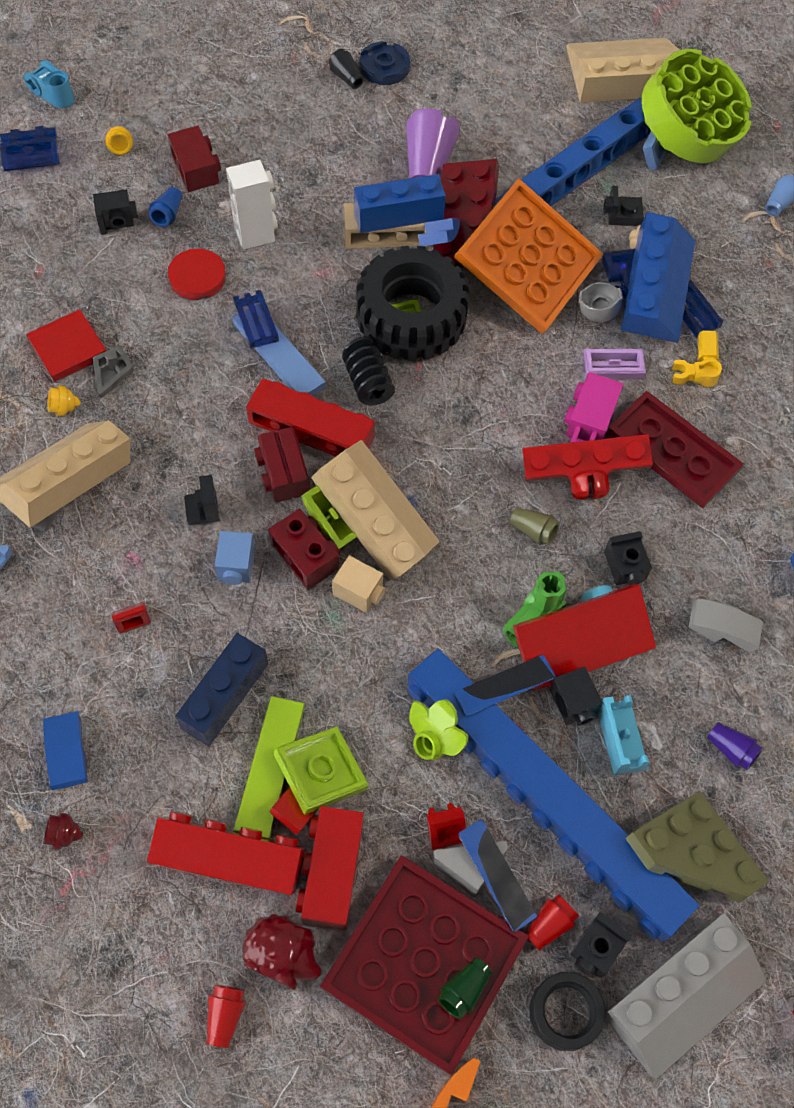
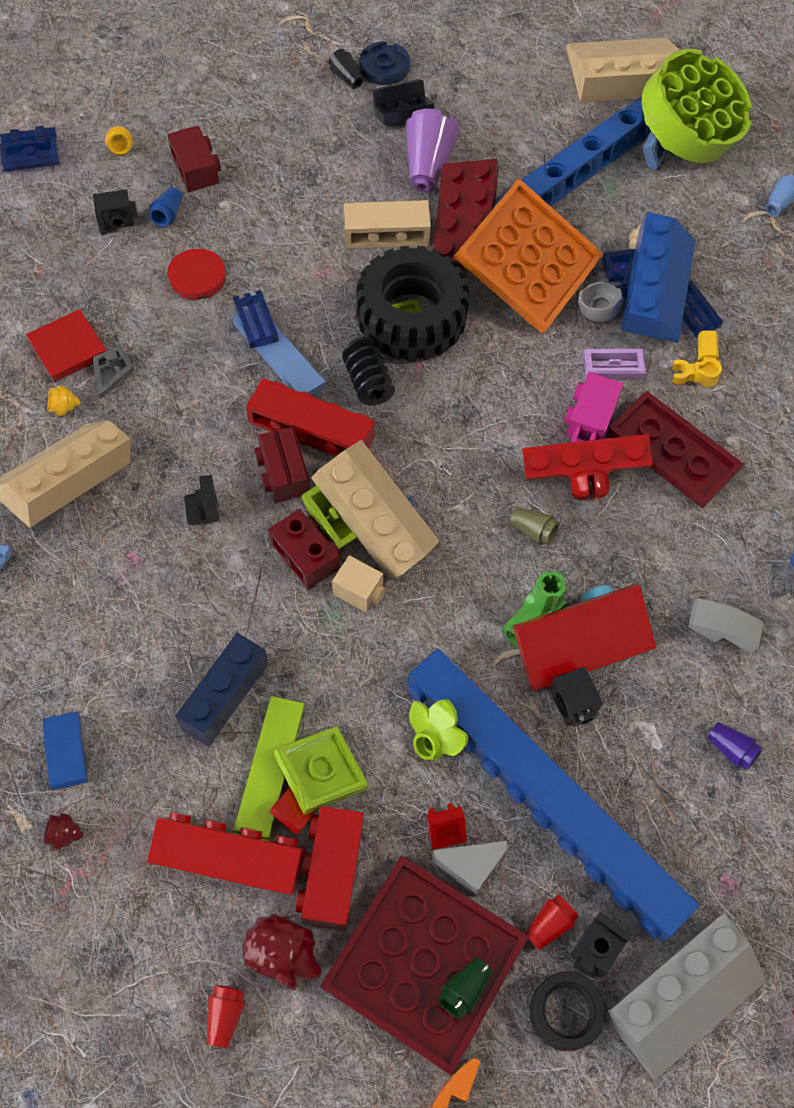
dark azure piece [23,60,75,108] -> none
red slope [112,602,151,633] -> none
medium blue brick [215,531,255,585] -> none
white brick [226,160,278,250] -> none
blue brick [354,174,446,233] -> none
slope [418,218,460,246] -> none
black sticker [455,655,556,716] -> none
black sticker [458,820,537,932] -> none
medium azure hinge [598,695,650,776] -> none
black bracket [603,186,644,226] -> none
black brick [604,531,652,585] -> none
olive plate [625,791,769,903] -> none
none -> black bracket [372,79,434,127]

